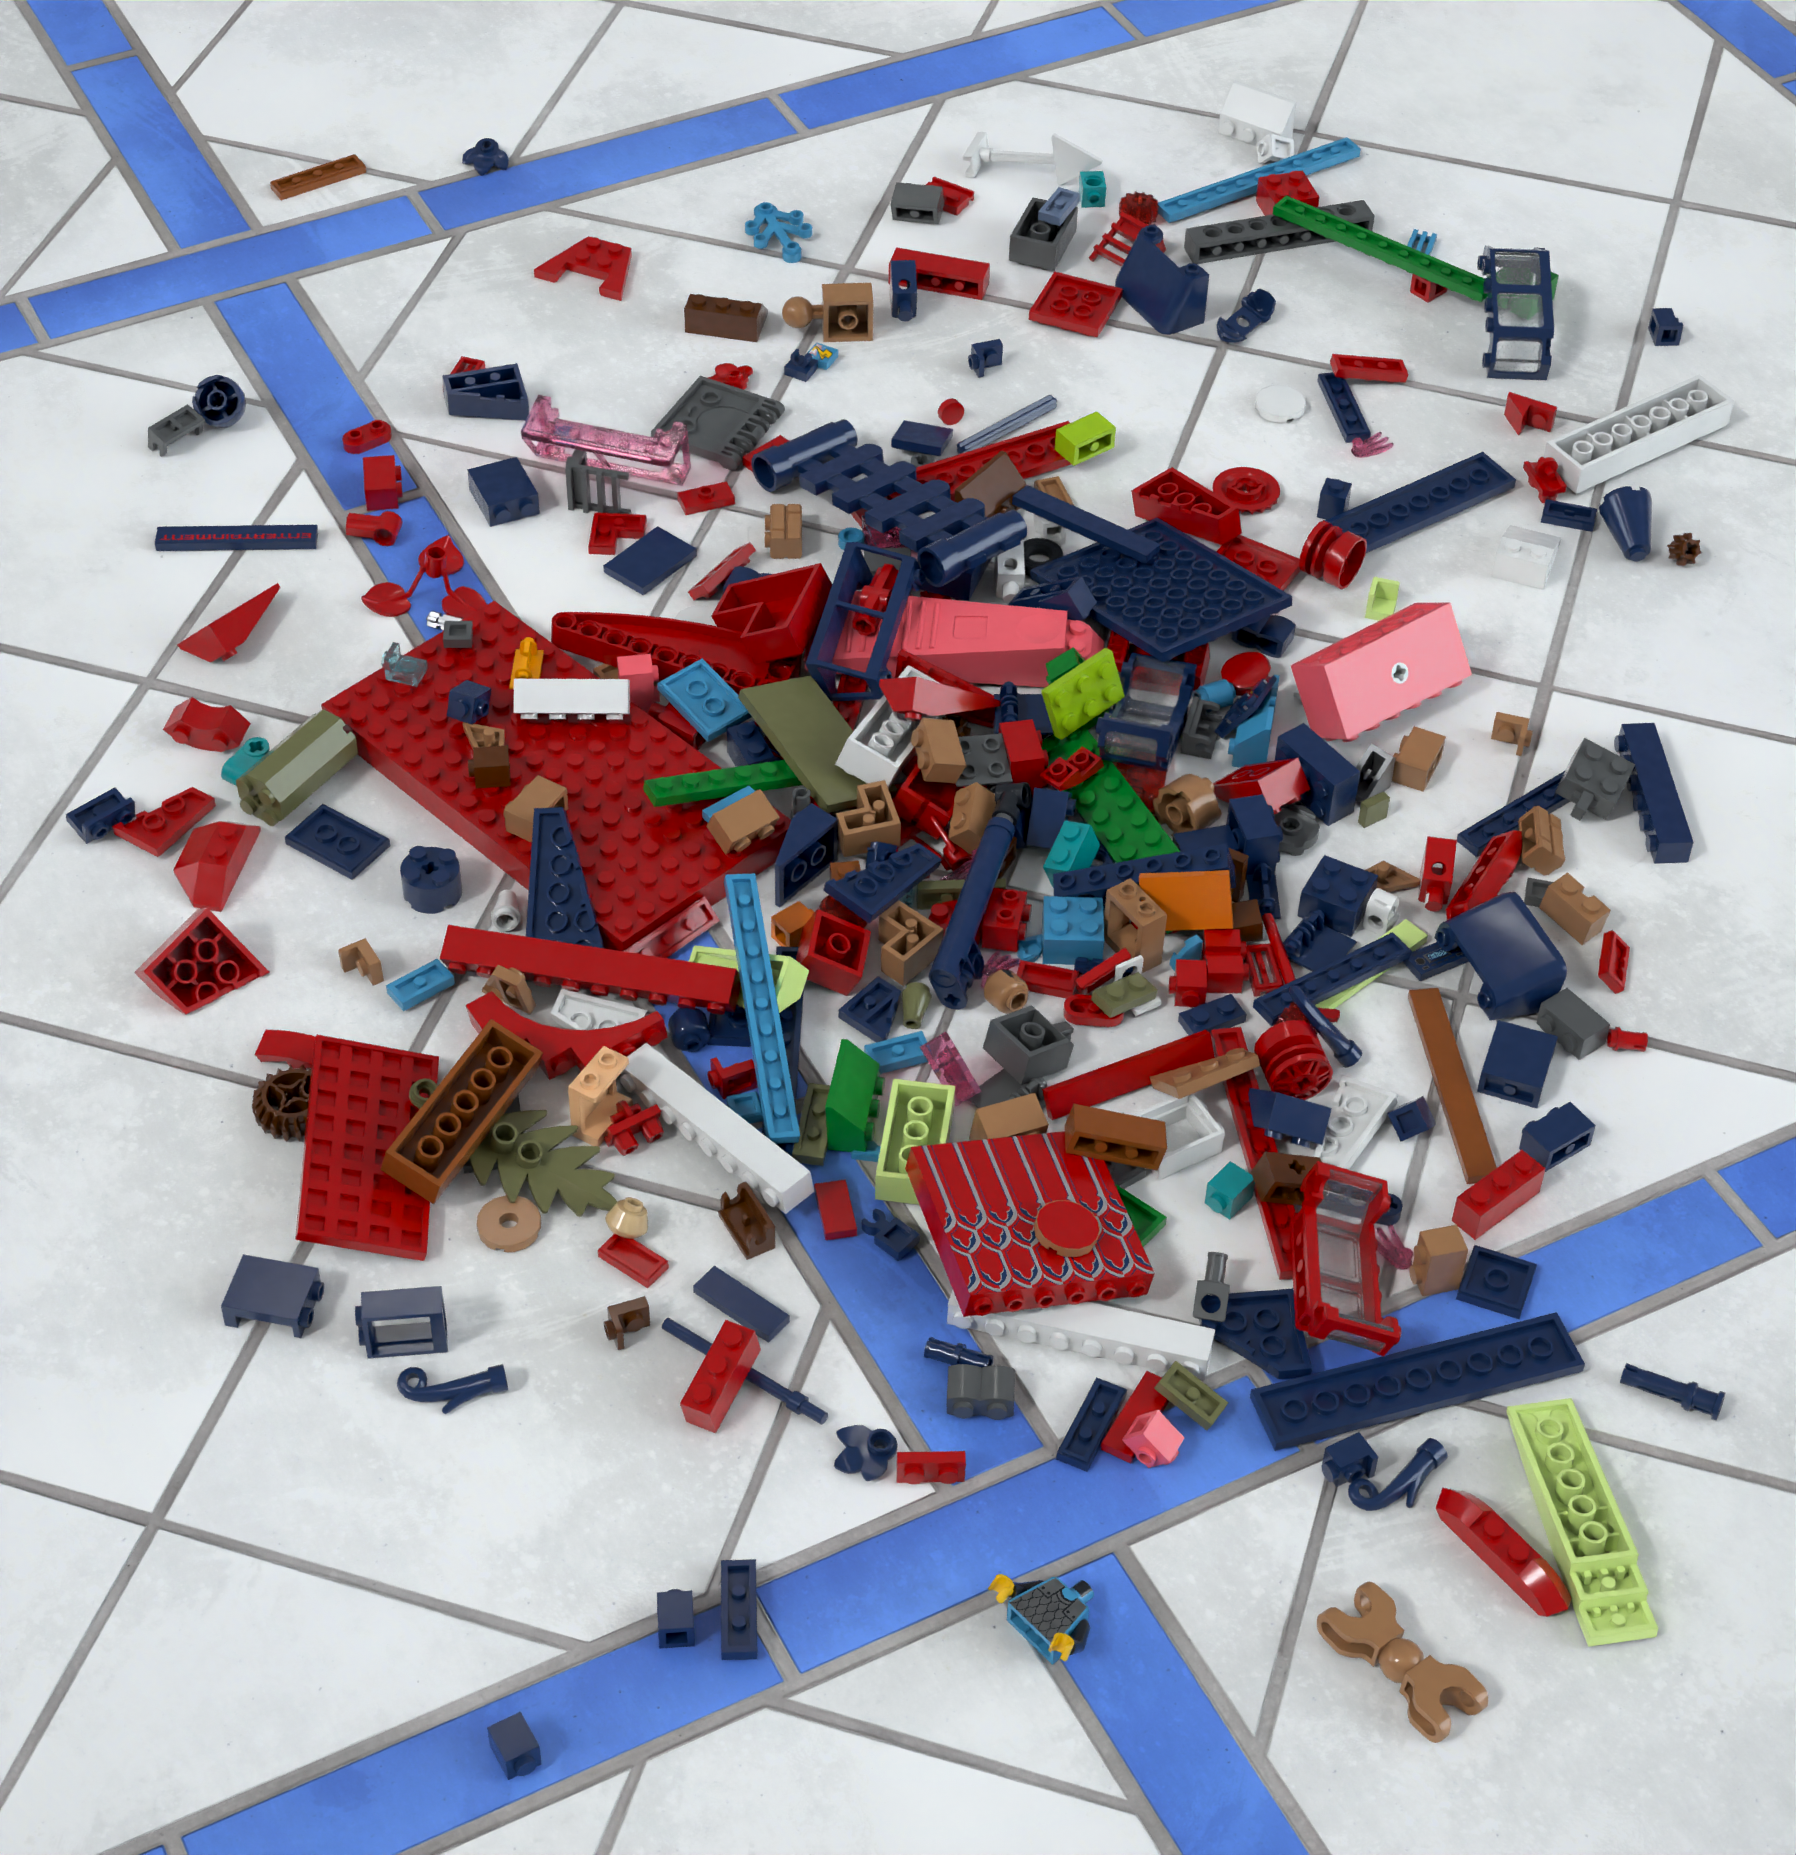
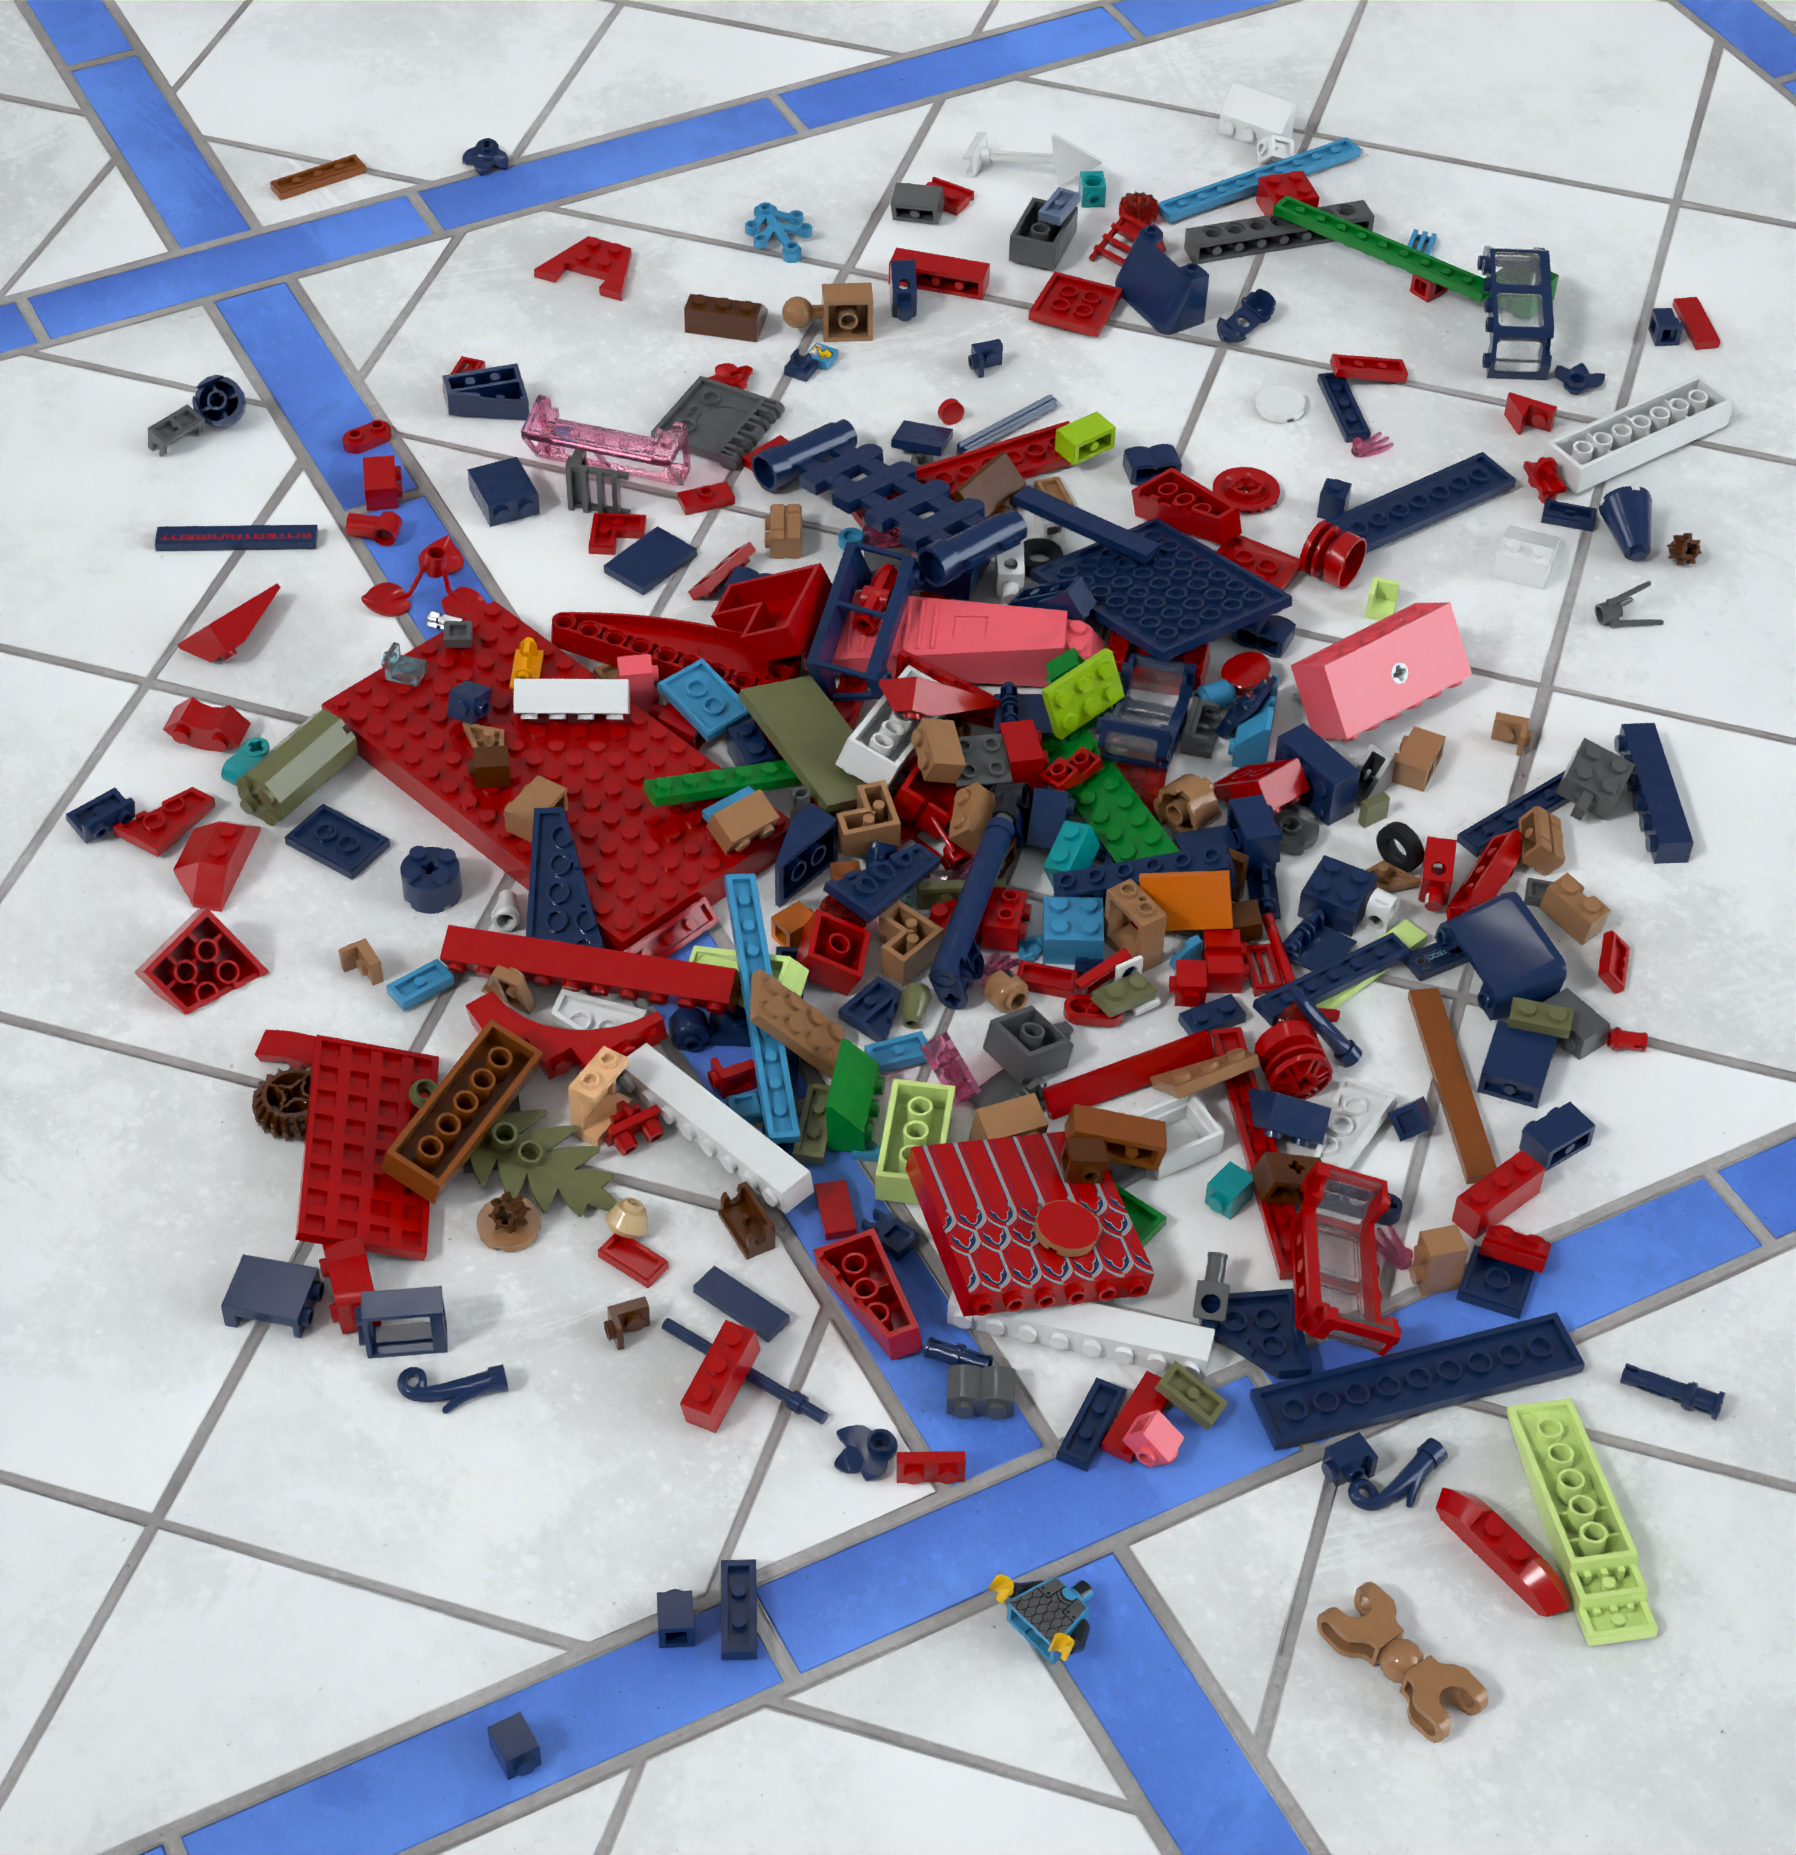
none -> red brick [319,1237,382,1334]
none -> reddish brown gear [488,1191,531,1234]
none -> medium nougat plate [750,968,845,1079]
none -> red wedge [813,1228,923,1361]
none -> reddish brown brick [1059,1137,1111,1184]
none -> dark blue brick [1122,444,1182,486]
none -> black tyre [1376,822,1424,873]
none -> red plate [1479,1224,1552,1273]
none -> olive plate [1507,997,1574,1039]
none -> dark blue plate [1554,363,1605,395]
none -> dark grey plant [1595,581,1664,628]
none -> red tile [1672,297,1720,350]

